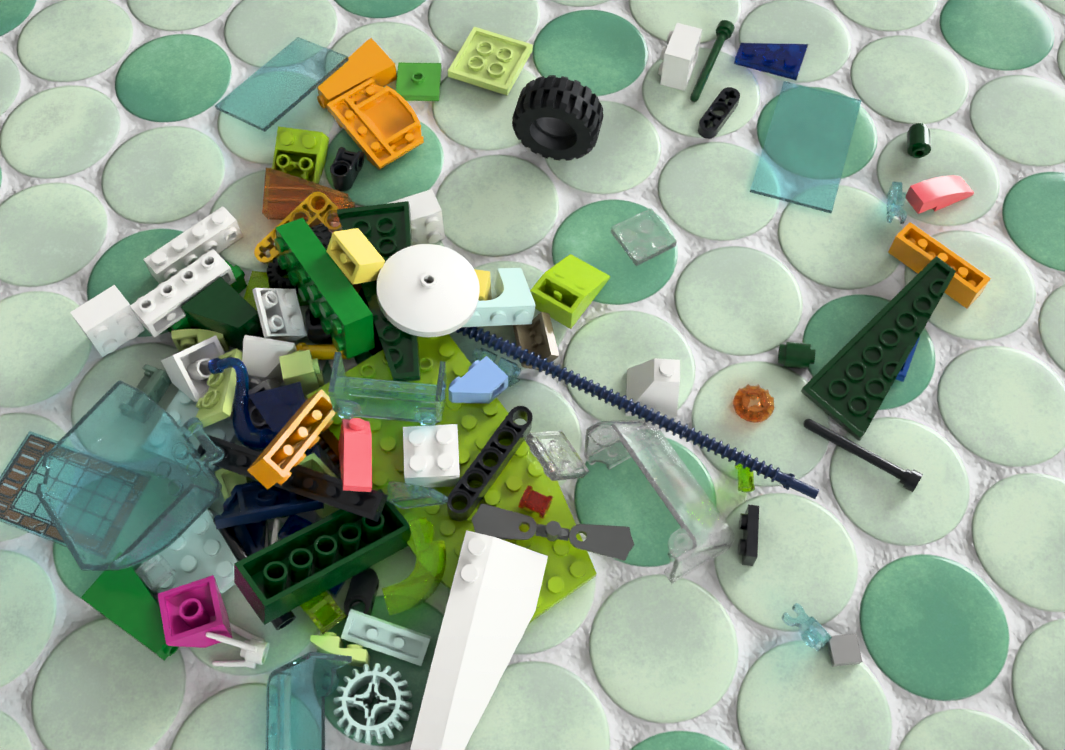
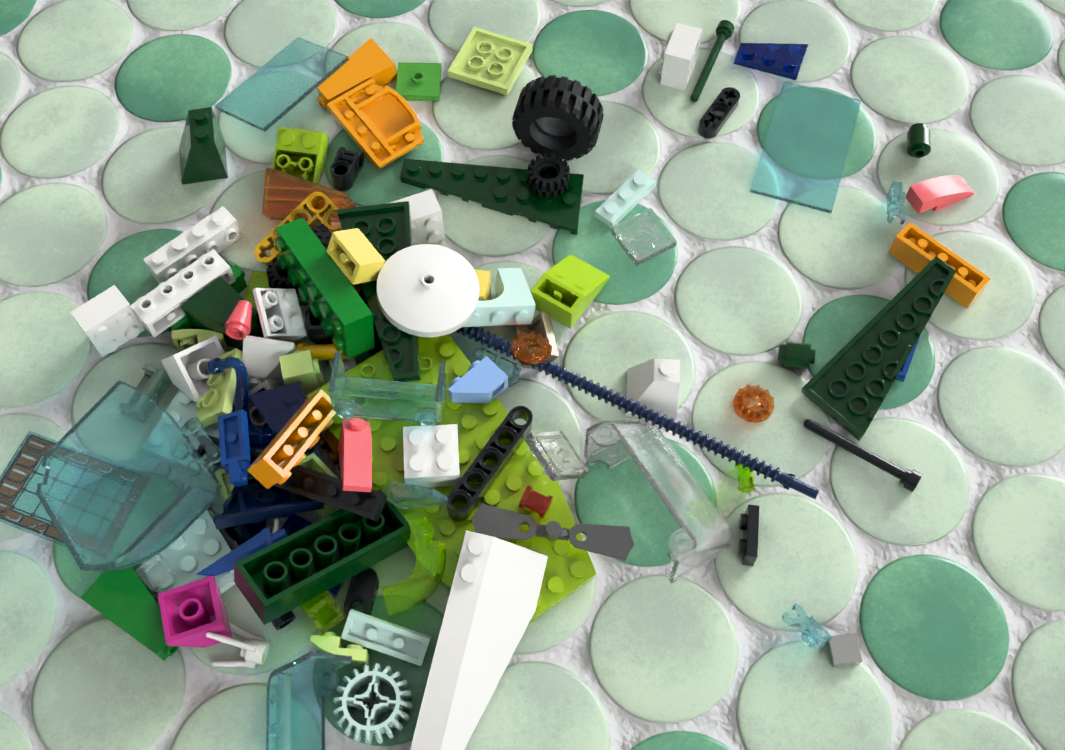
none -> dark green slope [179,107,228,185]
none -> blue bar [196,527,288,576]
none -> blue hinge [218,409,251,487]
none -> coral cone [225,300,253,340]
none -> dark green wing [400,159,584,235]
none -> clear orange gear [511,331,552,364]
none -> black tyre [528,153,570,198]
none -> light aqua plate [594,169,656,229]

